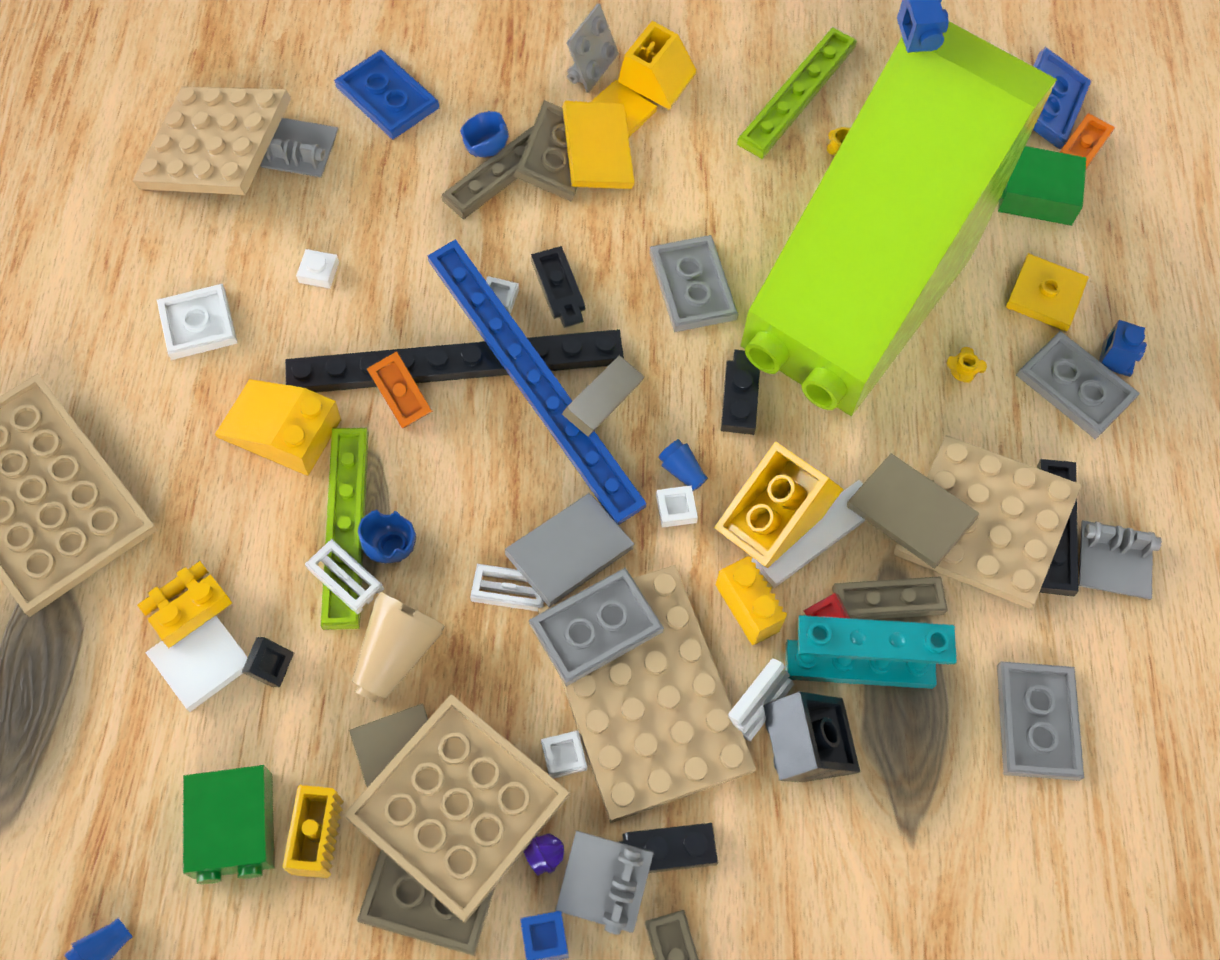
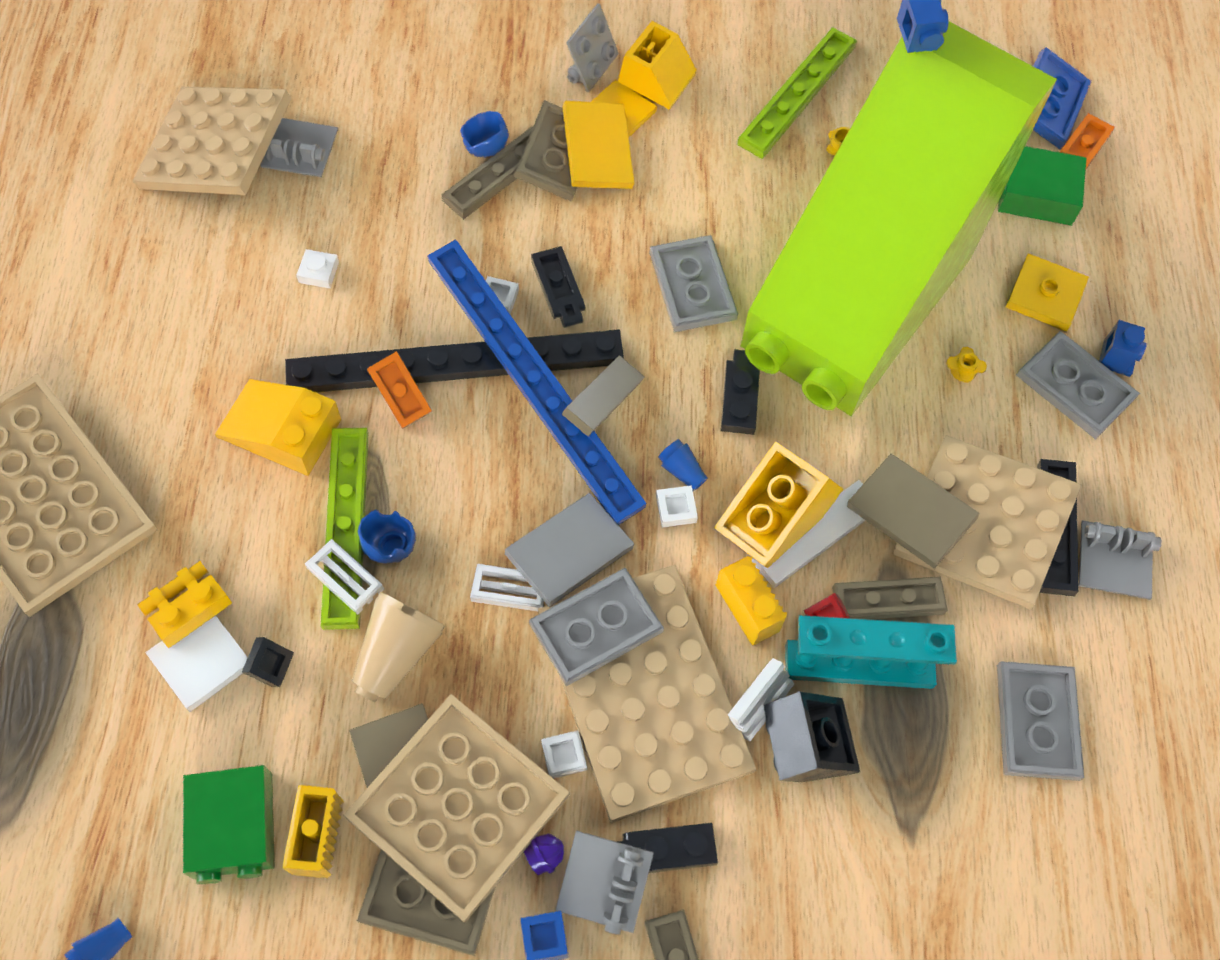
white tile [157,284,238,360] -> none
blue tile [334,50,440,140] -> none

